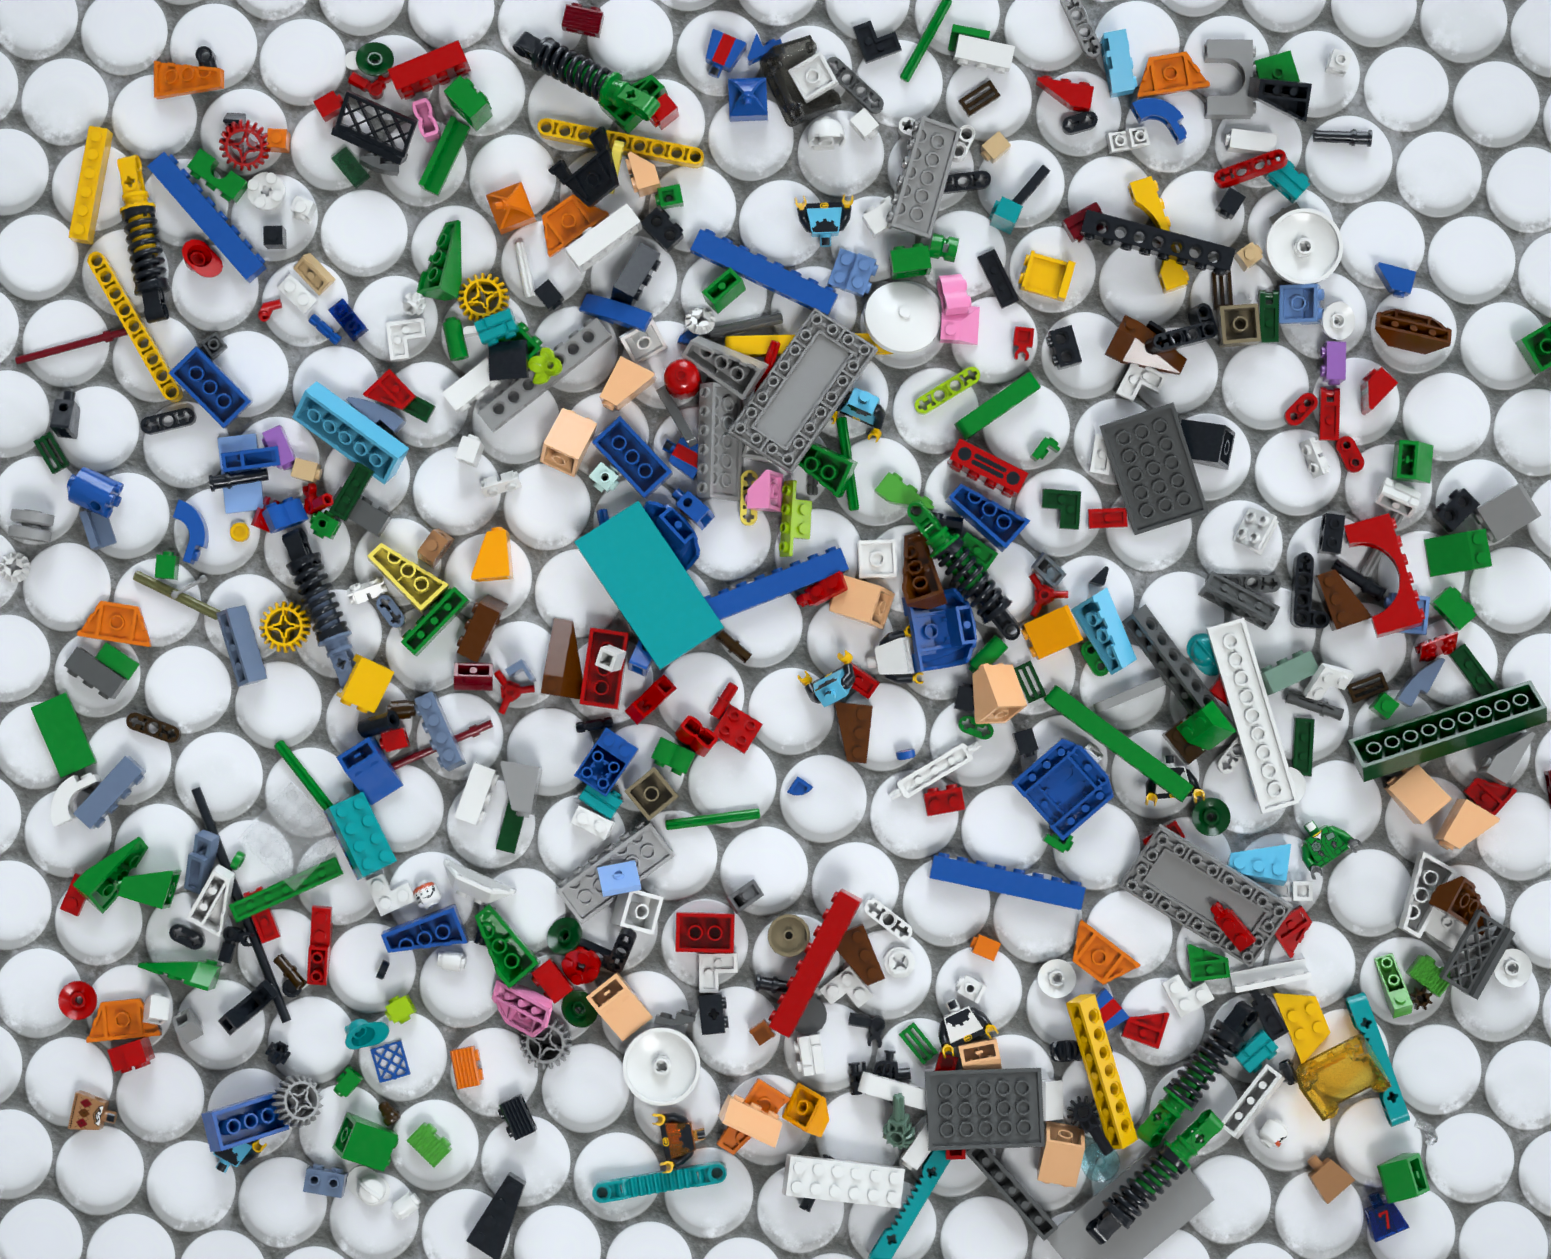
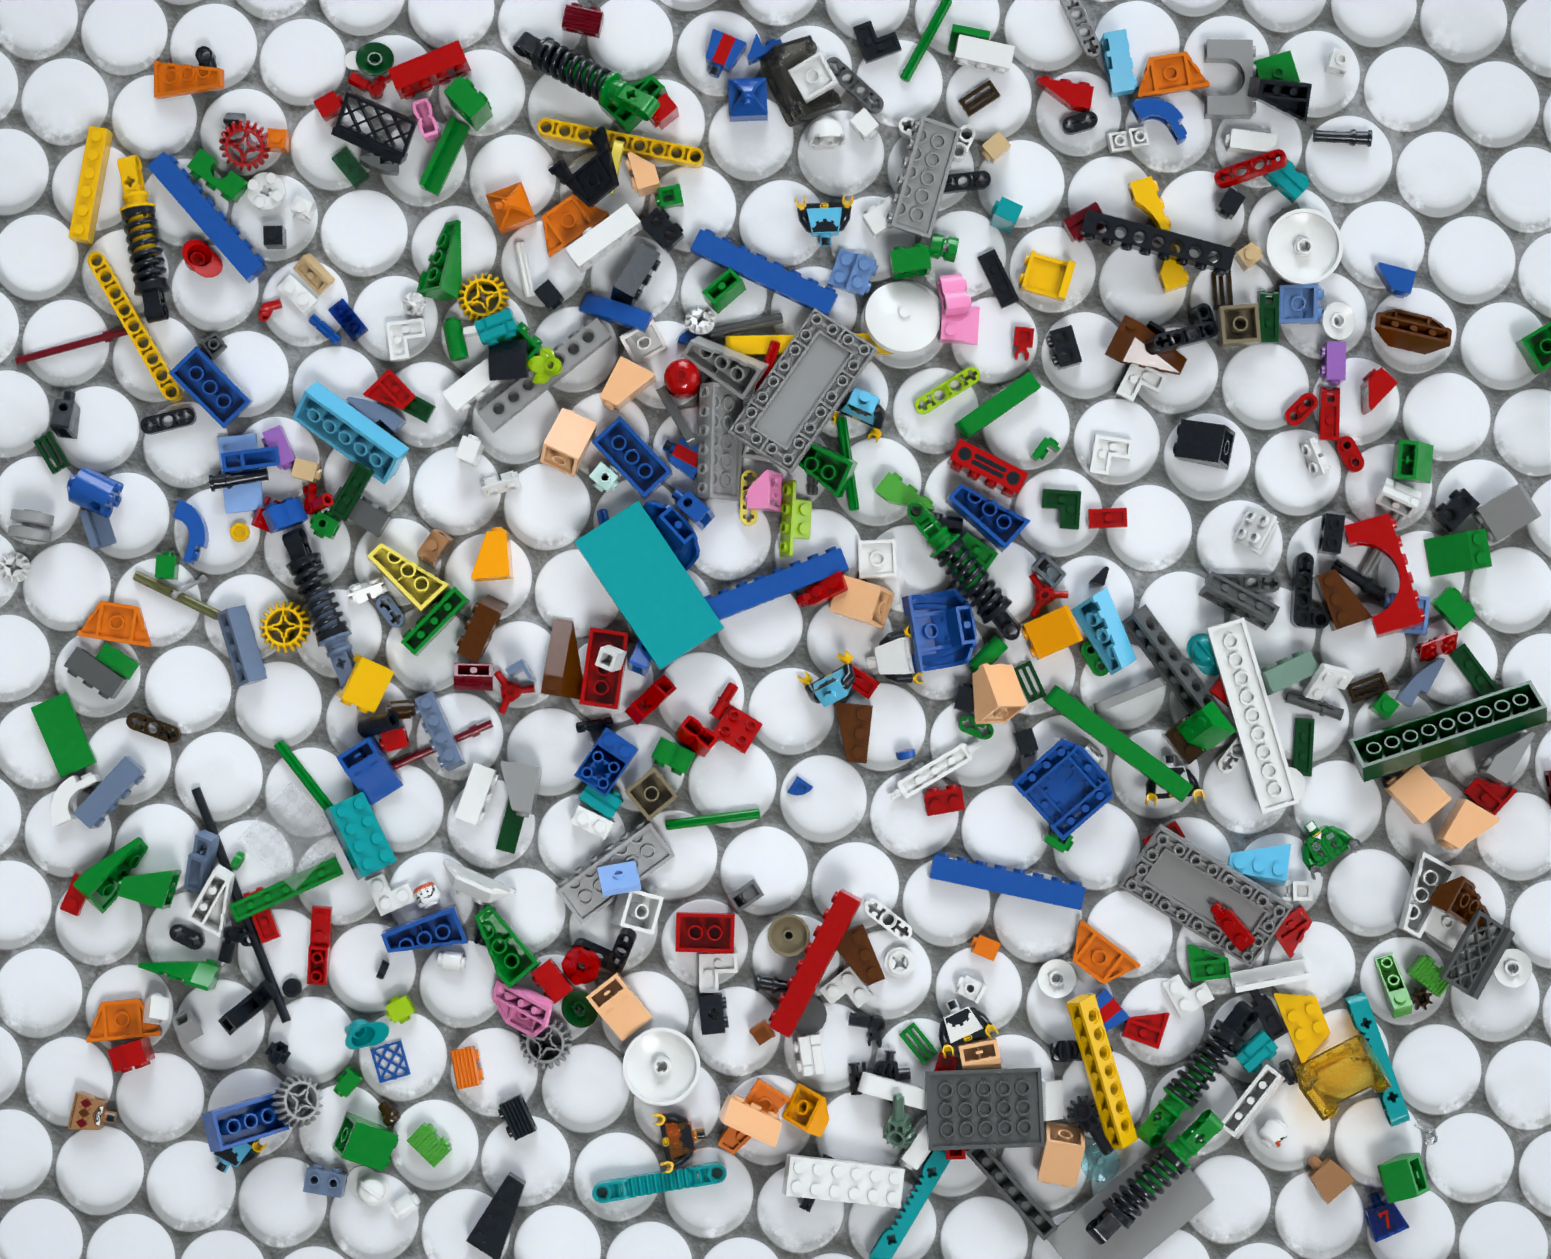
red dish [58,981,97,1020] -> none
dark brown pin [273,954,307,990] -> none
dark green dish [547,917,582,954] -> none
dark grey slope [654,1009,696,1025] -> none
dark brown pin [715,630,752,664] -> none
reddish brown wedge [902,531,947,609] -> none
black beam [1012,165,1051,205] -> none
dark grey plate [1099,402,1209,535] -> none
dark green dish [1192,798,1231,836] -> none

